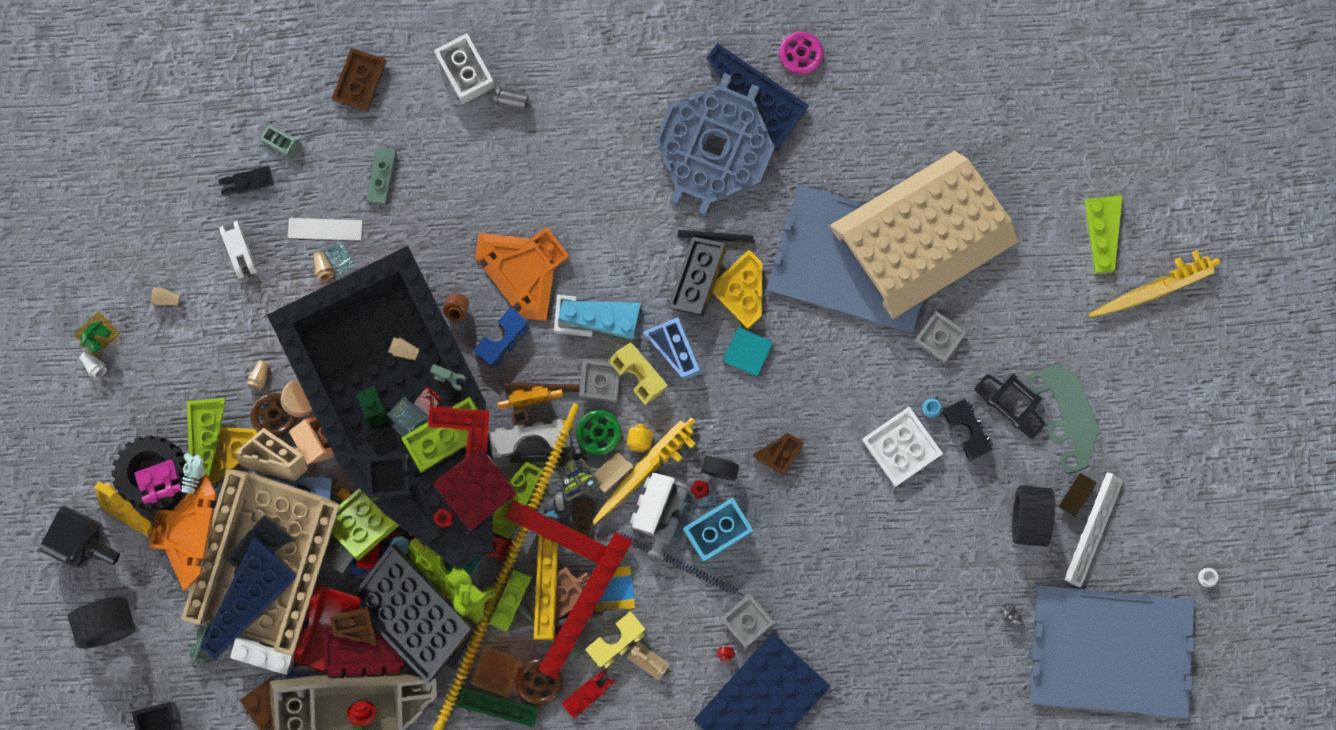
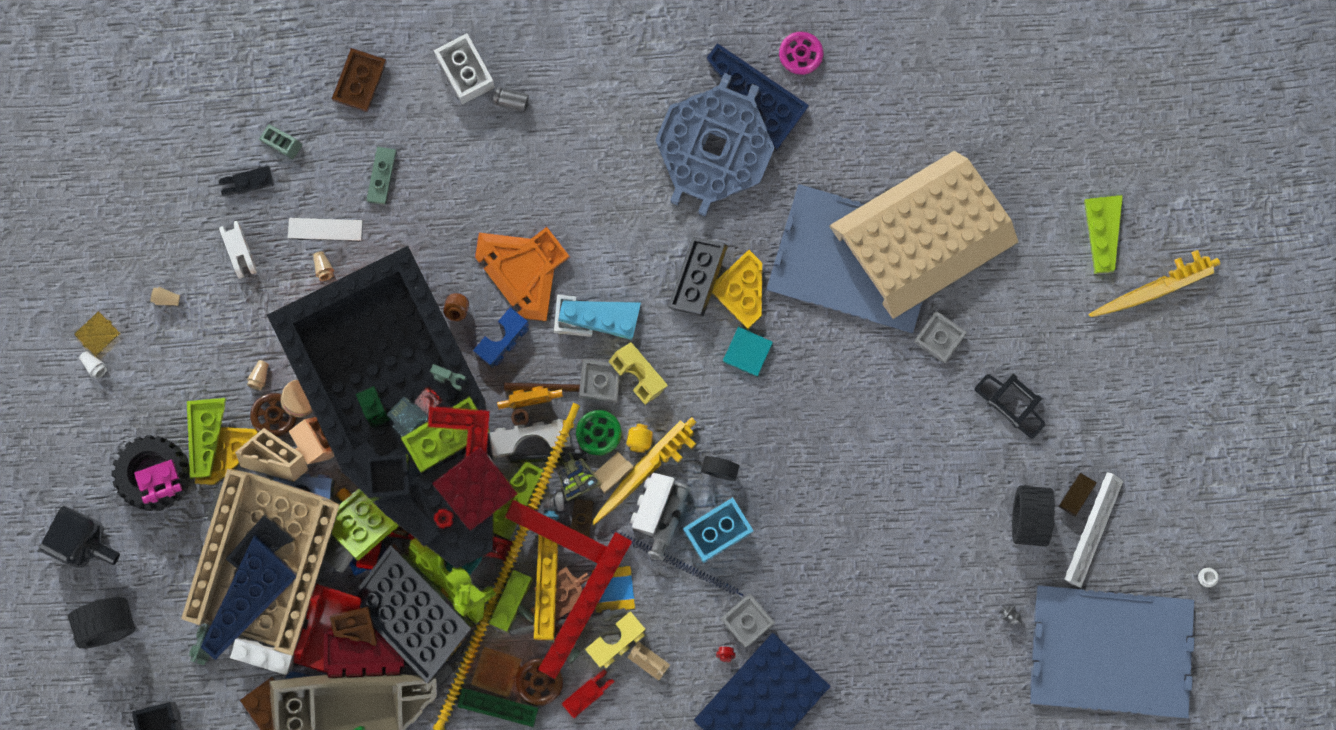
green piece [80,320,111,353] -> none
yellow plate [94,481,152,537] -> none
orange plate [149,474,217,591] -> none
light aqua piece [182,453,205,494] -> none
clear light blue slope [324,241,355,274] -> none
red plate [347,701,377,727] -> none
tan cone [388,337,419,360] -> none
medium azure tile [390,536,410,555] -> none
light blue wedge [643,317,703,380] -> none
black bar [677,230,753,243] -> none
red plate [691,480,710,499] -> none
reddish brown wing [752,433,804,476] -> none
white plate [862,407,943,487] -> none
medium azure plate [922,398,942,418] -> none
black arch [942,398,993,462] -> none
sand green piece [1027,364,1101,473] -> none

